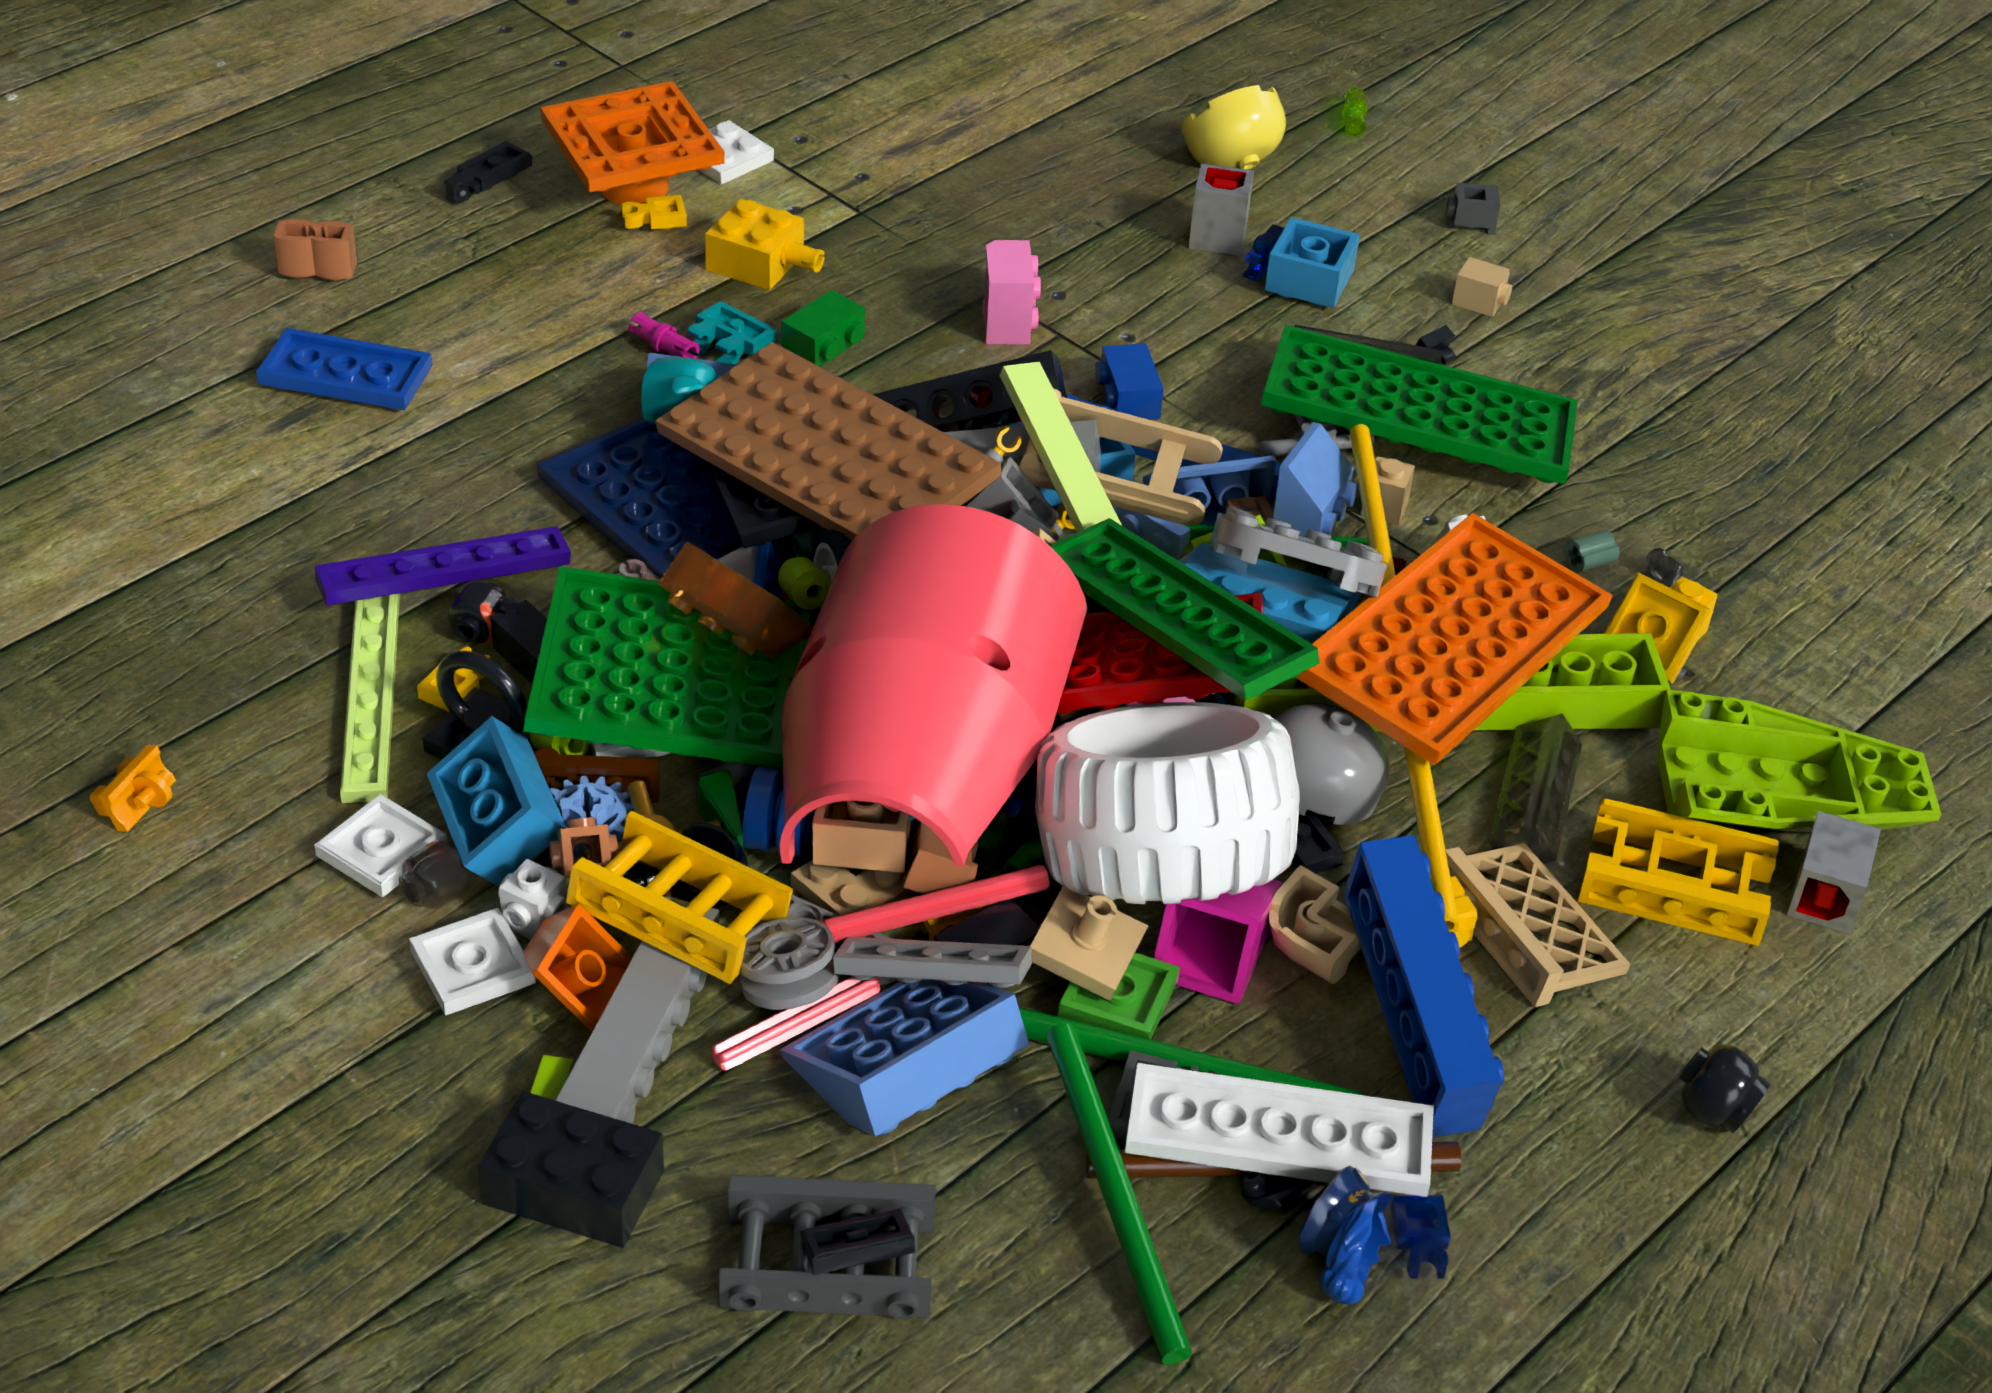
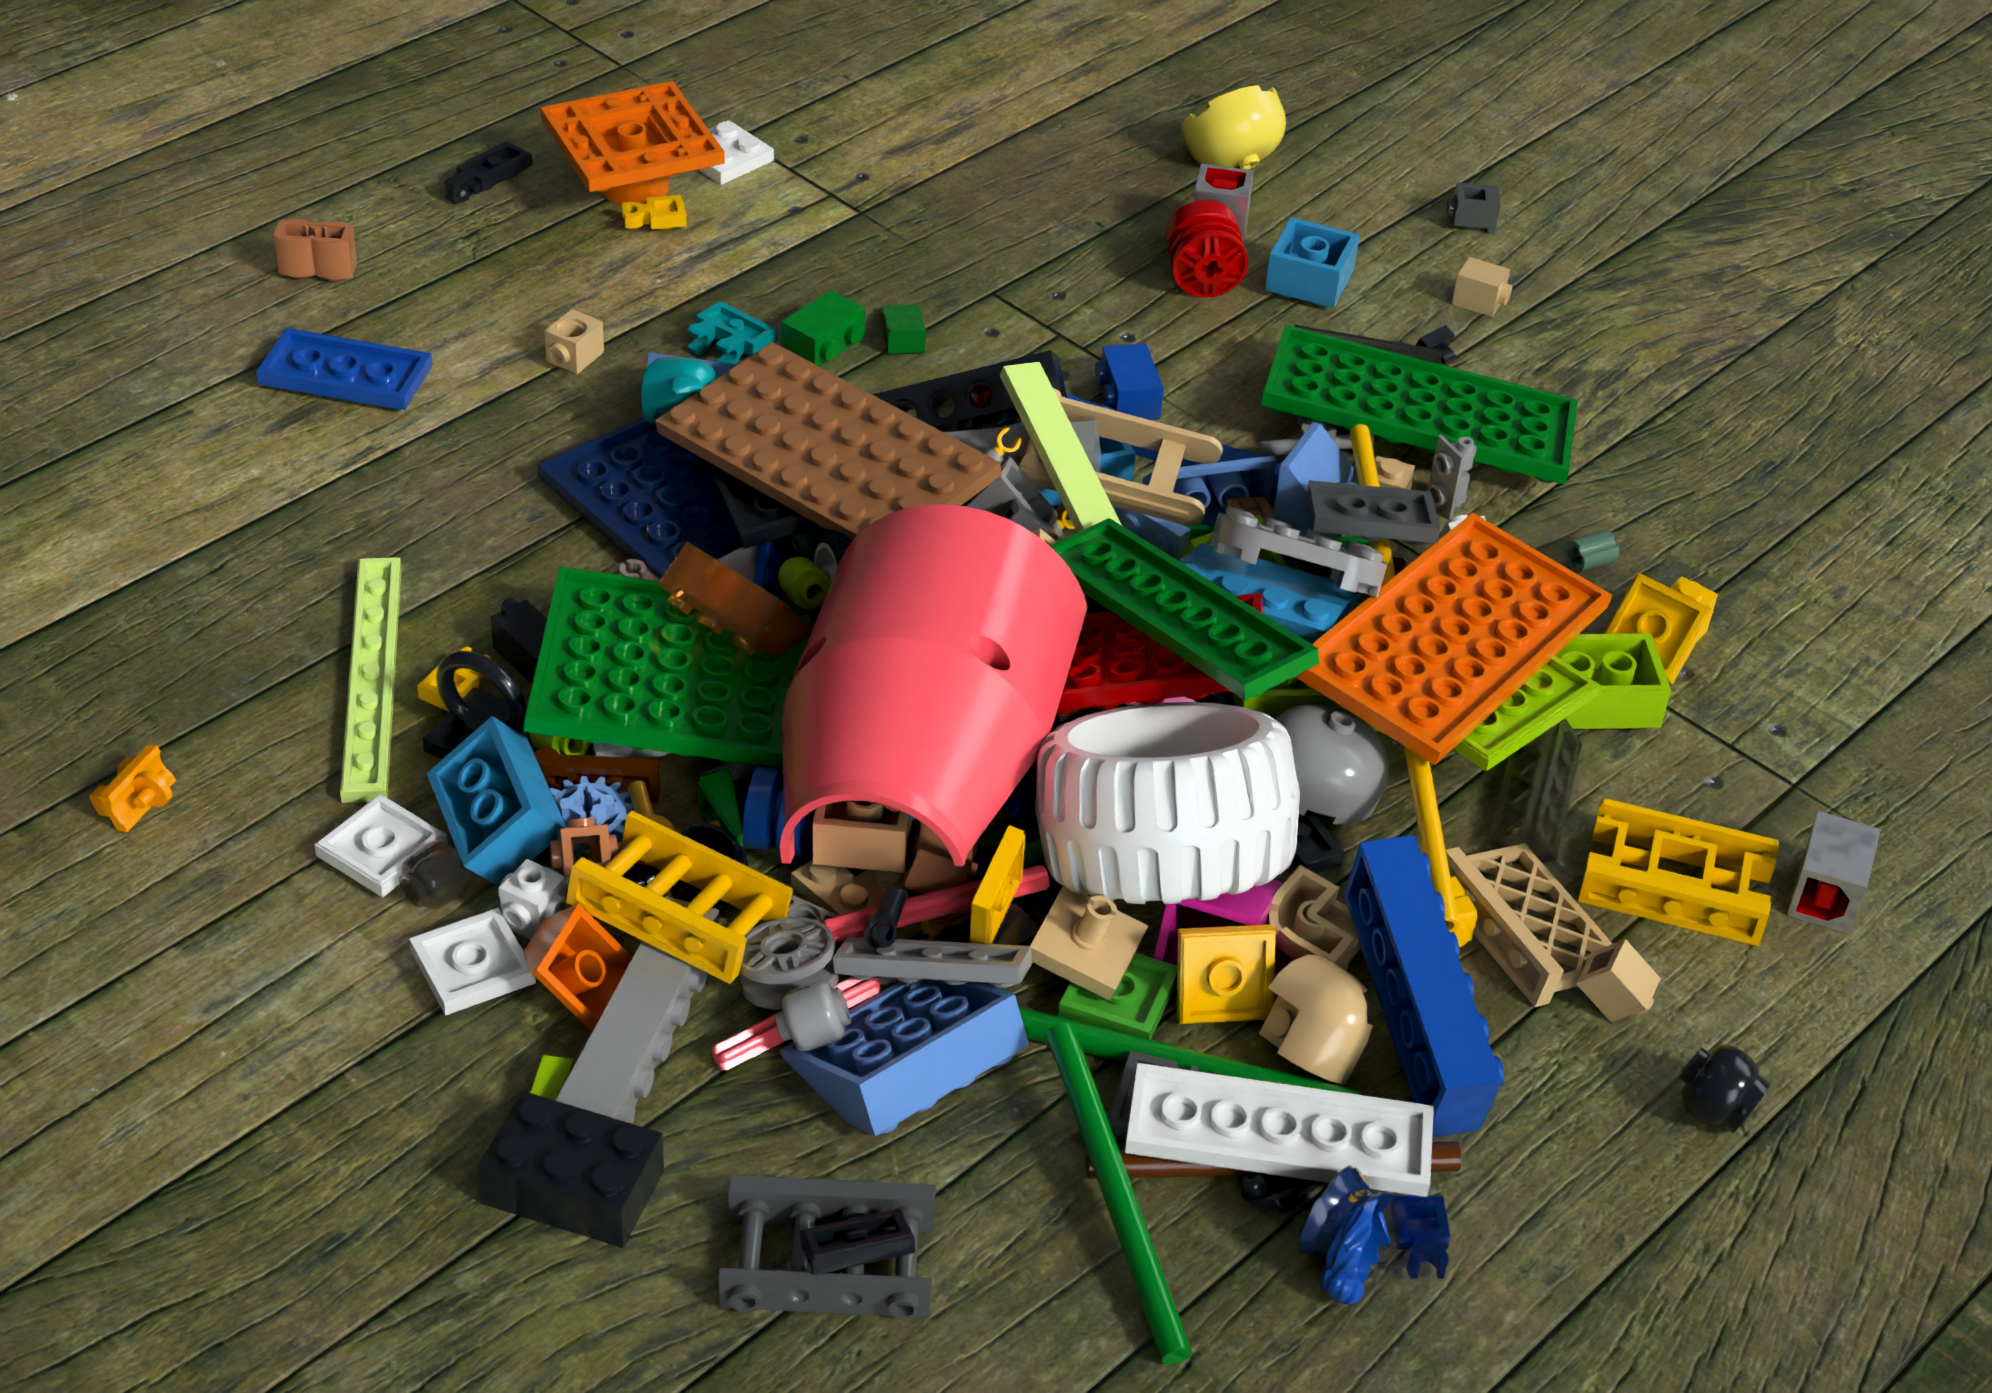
dark purple plate [315,526,571,605] -> none
black head [448,582,507,643] -> none
dark pink pin [628,312,700,359] -> none
yellow brick [705,198,825,291] -> none
bright pink hinge [982,240,1041,345] -> none
clear blue plate [1242,224,1284,281] -> none
clear neon green axle [1342,85,1368,137] -> none
clear smoke arm [1646,548,1684,588] -> none
lime wedge [1657,689,1942,833] -> none
none -> tan brick [544,309,604,374]
none -> light grey head [775,980,851,1051]
none -> black arm [863,884,909,948]
none -> green slope [882,305,926,354]
none -> yellow tile [970,825,1025,944]
none -> red wheel [1164,200,1248,298]
none -> yellow tile [1177,924,1276,1024]
none -> tan brick [1259,955,1373,1085]
none -> dark grey plate [1306,480,1440,545]
none -> light grey hinge [1427,435,1477,520]
none -> lime tile [1454,655,1600,771]
none -> tan brick [1576,939,1661,1023]

